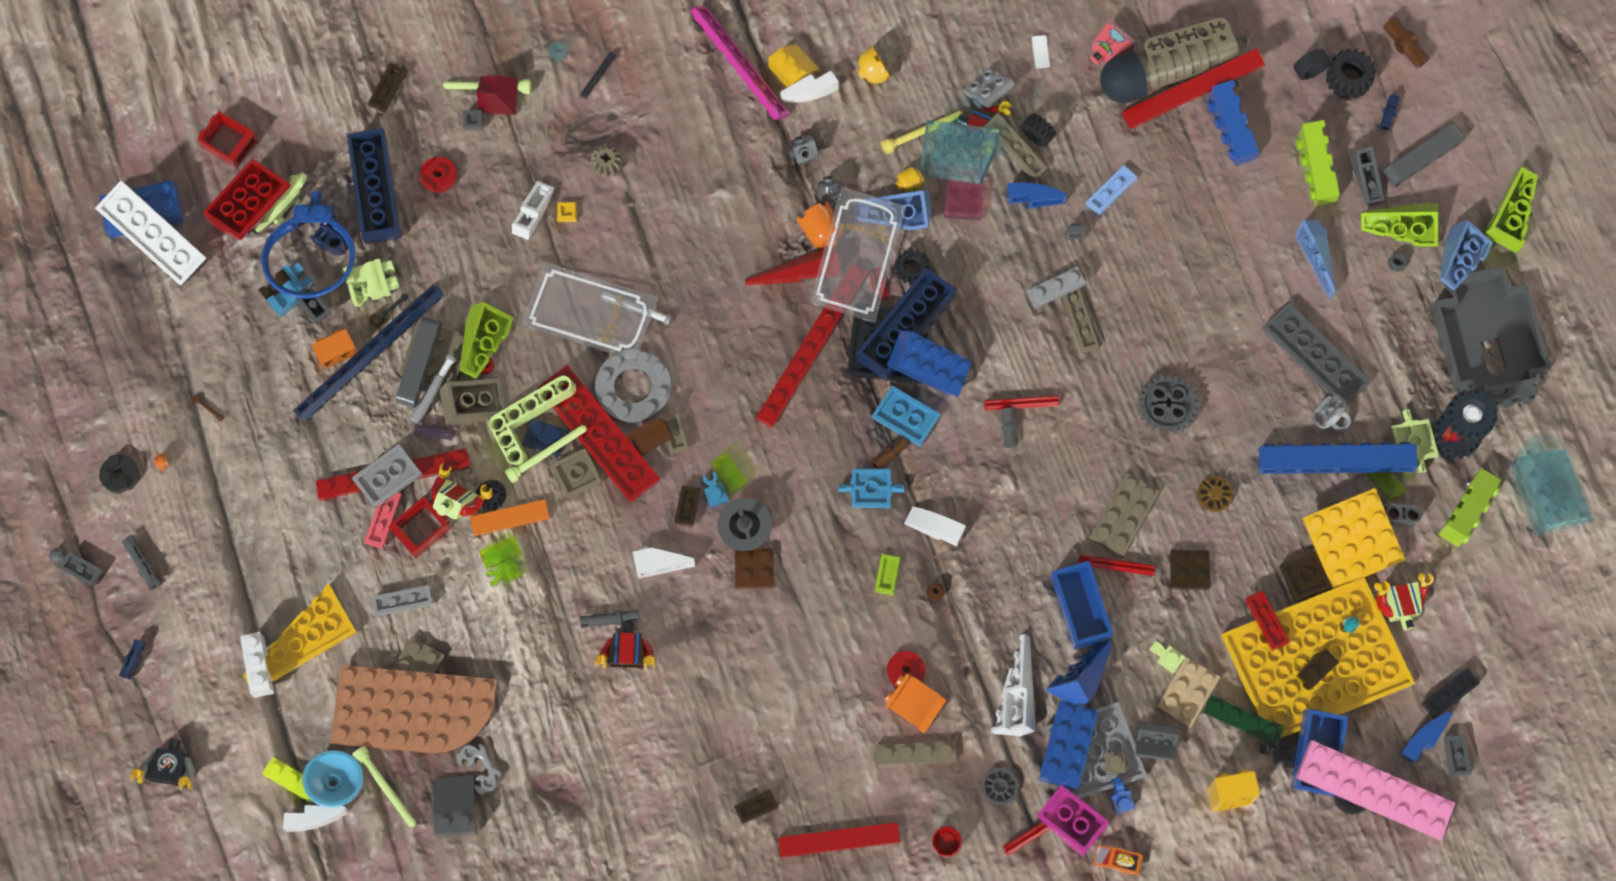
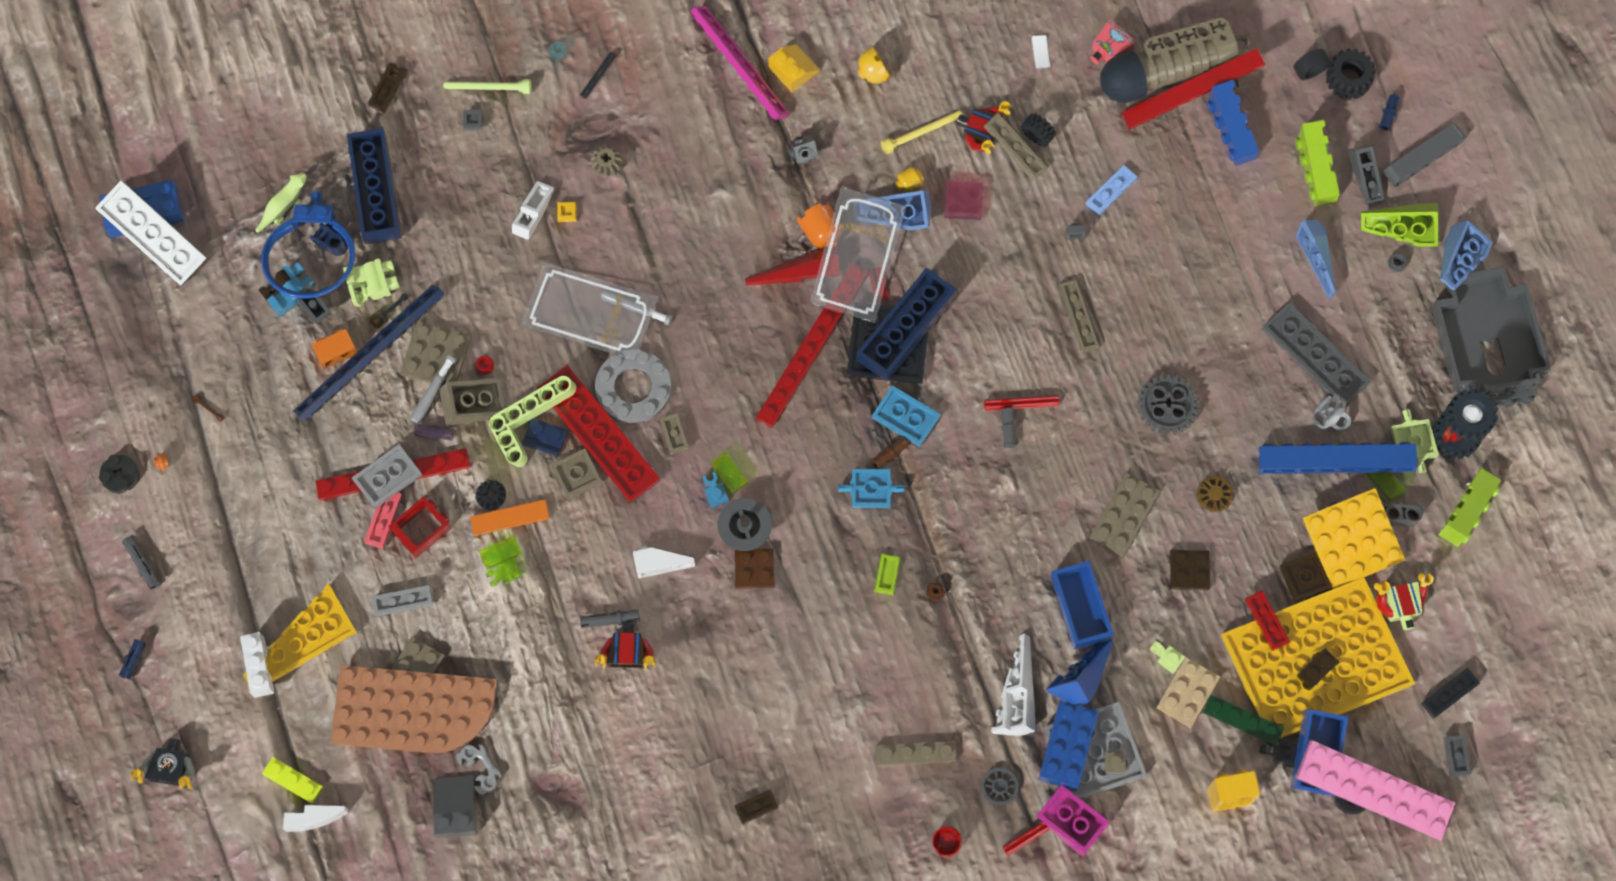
dark grey plate [49,548,103,588] -> none
red window [197,111,258,168] -> none
red slope [202,159,291,240] -> none
medium azure dish [302,751,363,807] -> none
yellowish green piece [352,746,416,827] -> none
dark grey beam [396,317,442,408] -> none
red plate [420,157,457,193] -> none
torso [431,463,492,520] -> none
lime wedge [459,302,514,378] -> none
dark red slope [476,75,518,115] -> none
yellowish green piece [505,425,587,484] -> none
reddish brown panel [626,418,673,456] -> none
dark brown plate [674,485,701,527] -> none
red tile [778,822,900,858] -> none
white slope [780,71,839,103] -> none
dark grey head [817,176,842,205] -> none
orange panel [885,673,947,733] -> none
blue piece [887,330,972,397] -> none
red plate [887,651,926,688] -> none
black tyre [895,249,930,286] -> none
white slope [904,506,966,546] -> none
clear light blue slope [920,120,1000,184] -> none
light grey plate [963,67,1014,108] -> none
blue slope [1006,182,1067,209] -> none
light grey plate [1027,267,1086,309] -> none
red axle [1078,555,1155,576] -> none
slope [1093,845,1143,875] -> none
blue plate [1110,777,1135,814] -> none
dark grey bracket [1135,721,1180,761] -> none
teal plate [1343,616,1361,634] -> none
reddish brown piece [1383,17,1430,69] -> none
blue slope [1399,712,1452,763] -> none
lime wedge [1484,167,1538,253] -> none
clear light blue slope [1510,450,1592,537] -> none

